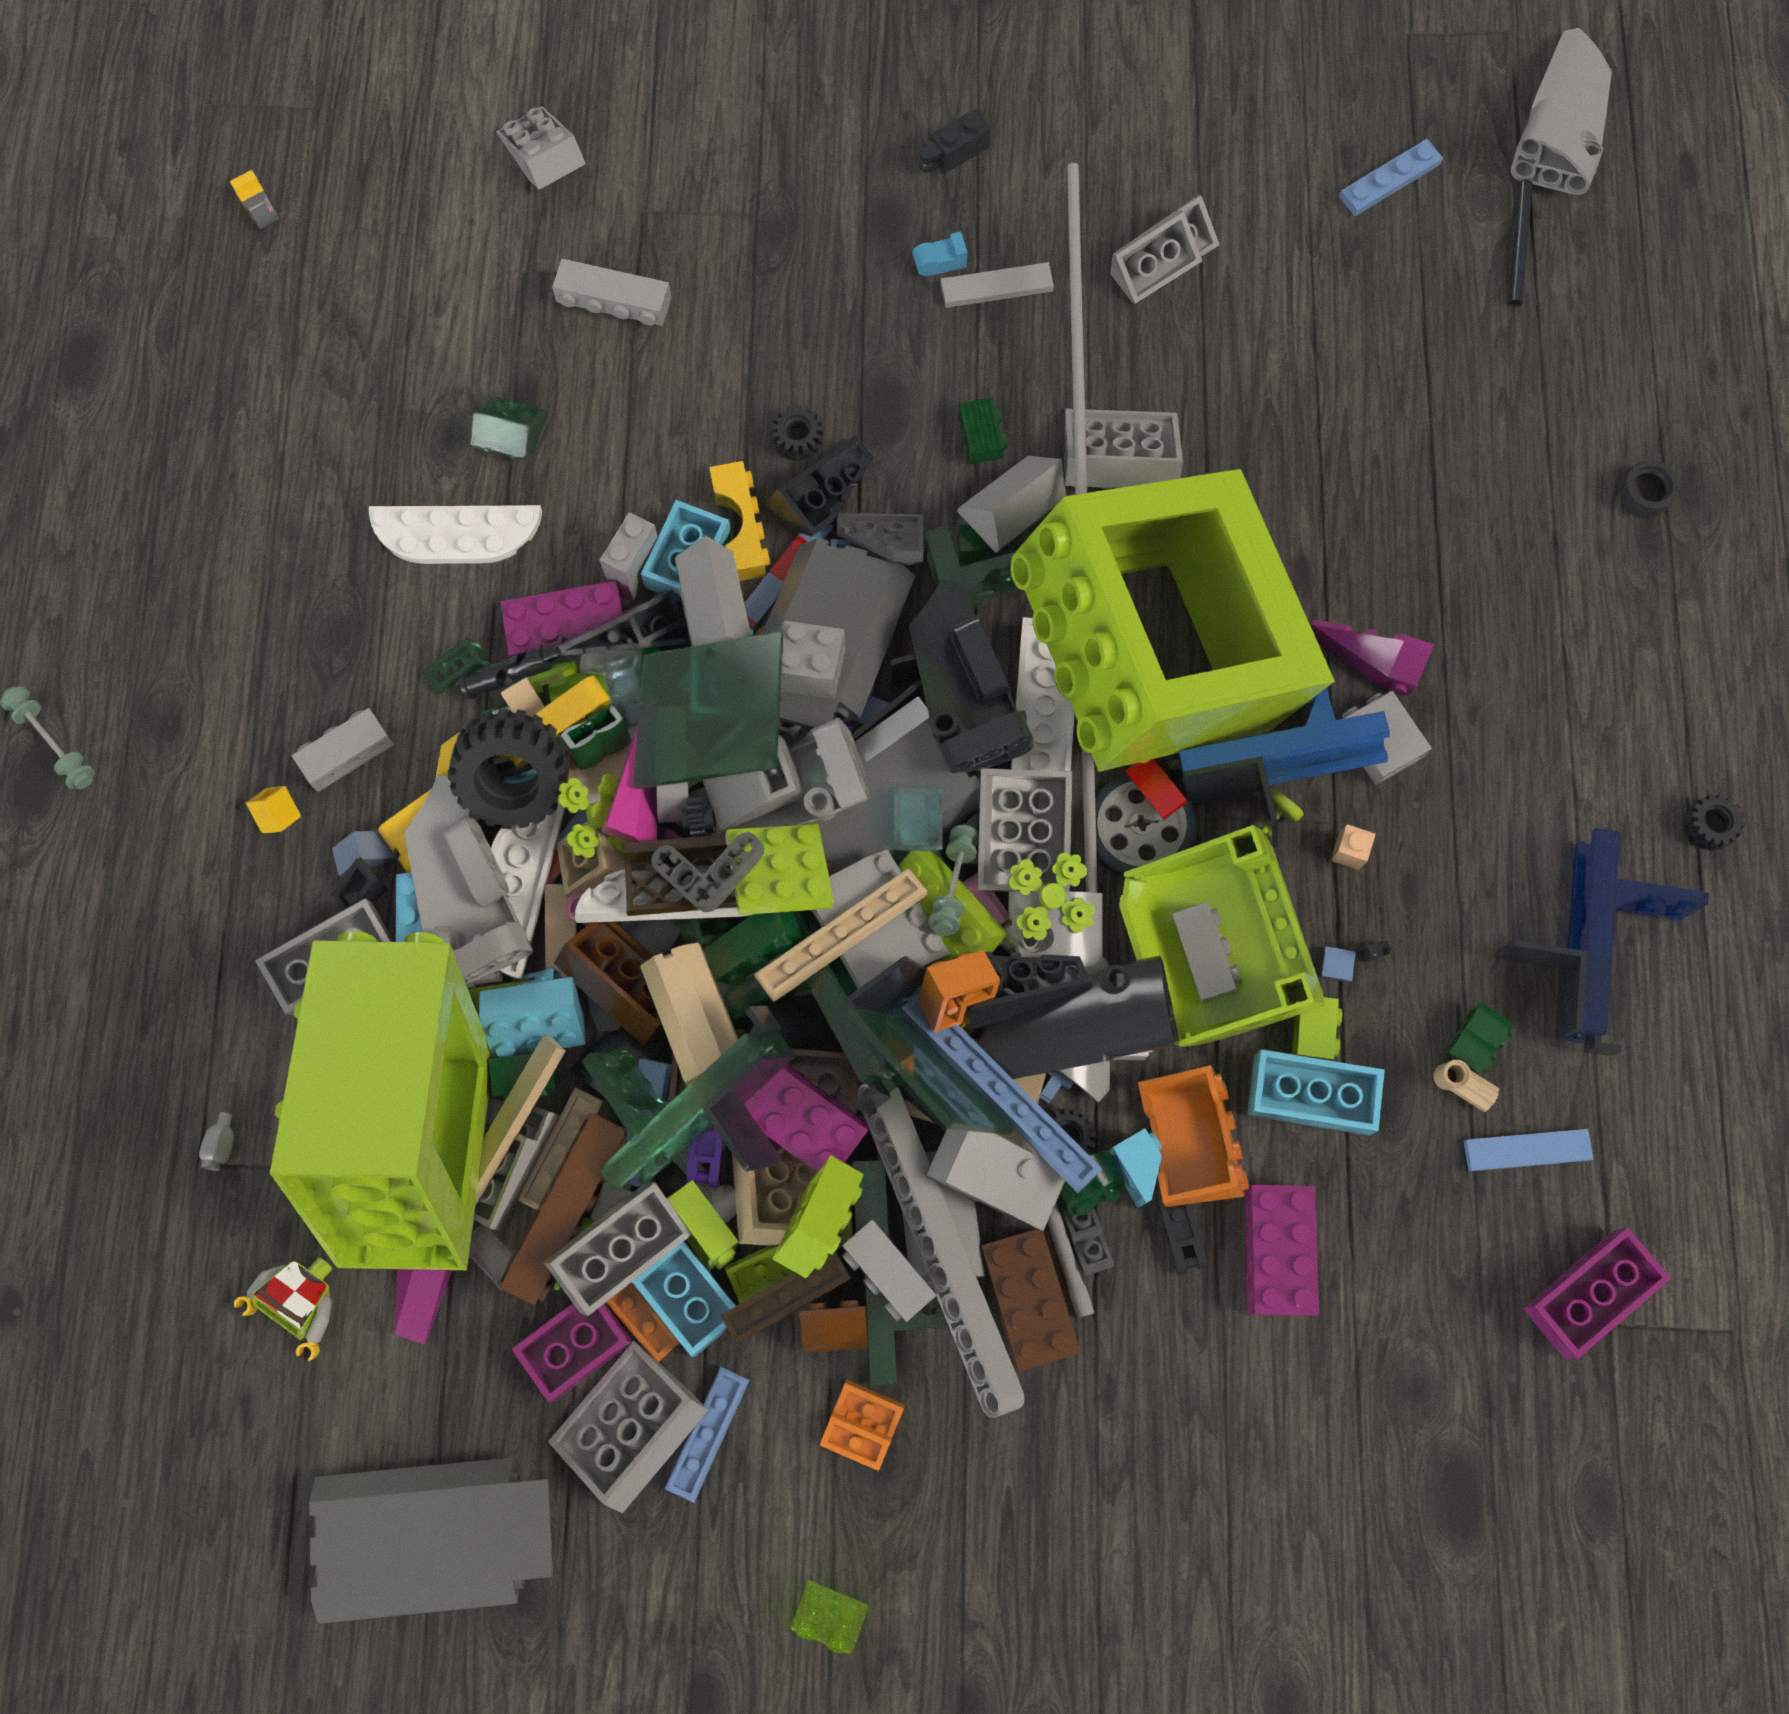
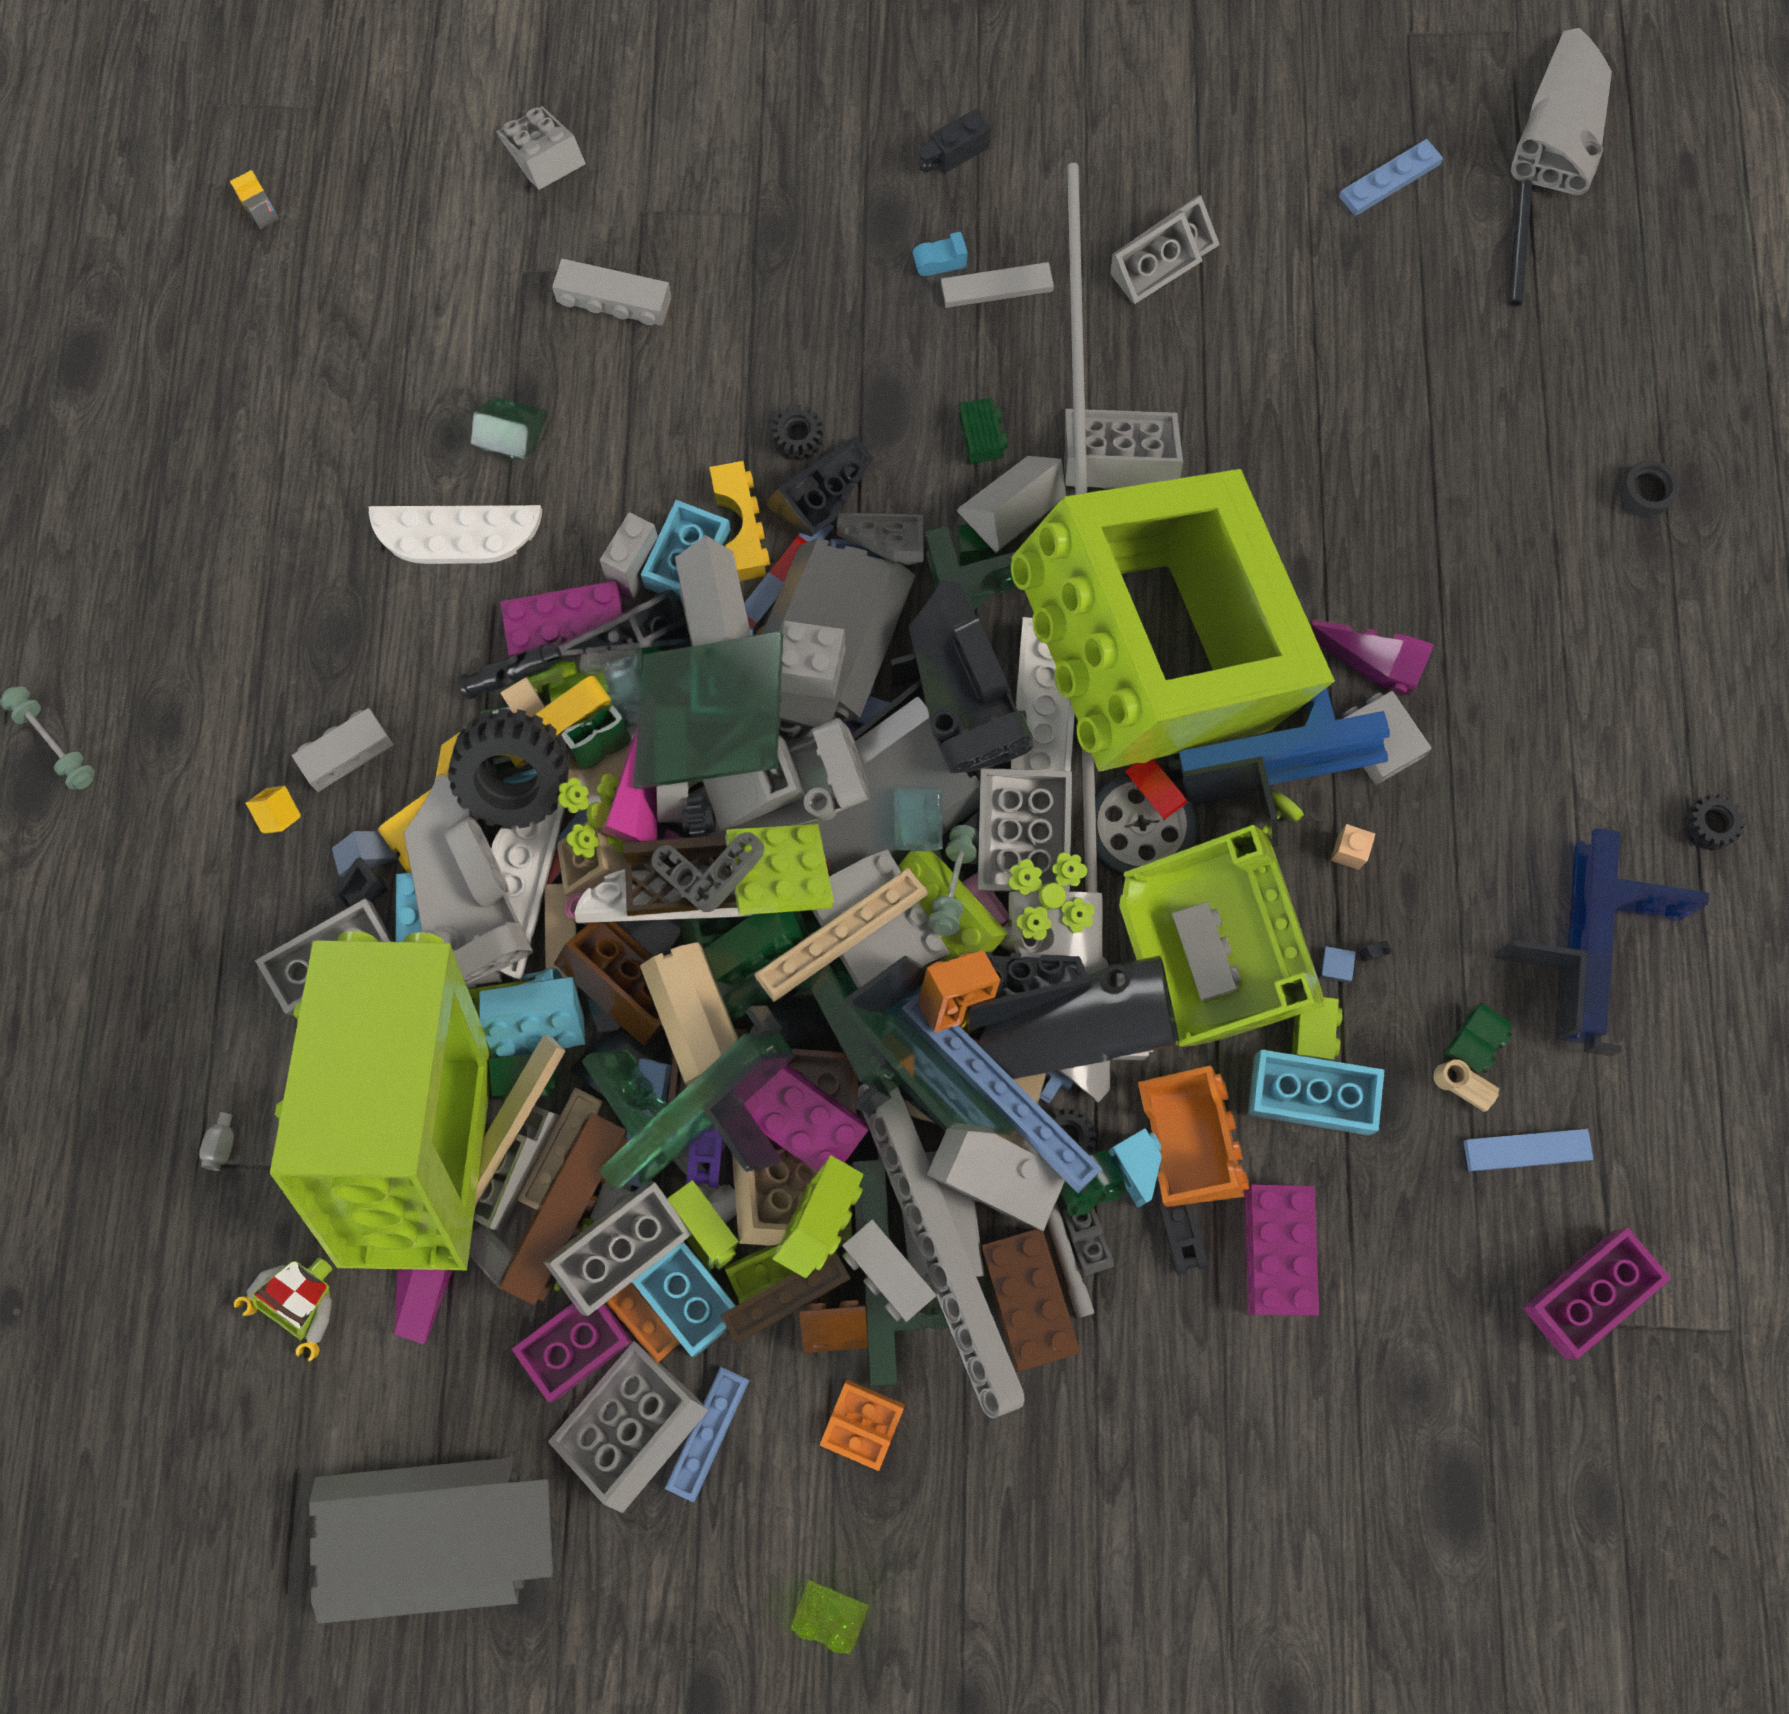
clear green slope [422,637,490,695] -> none

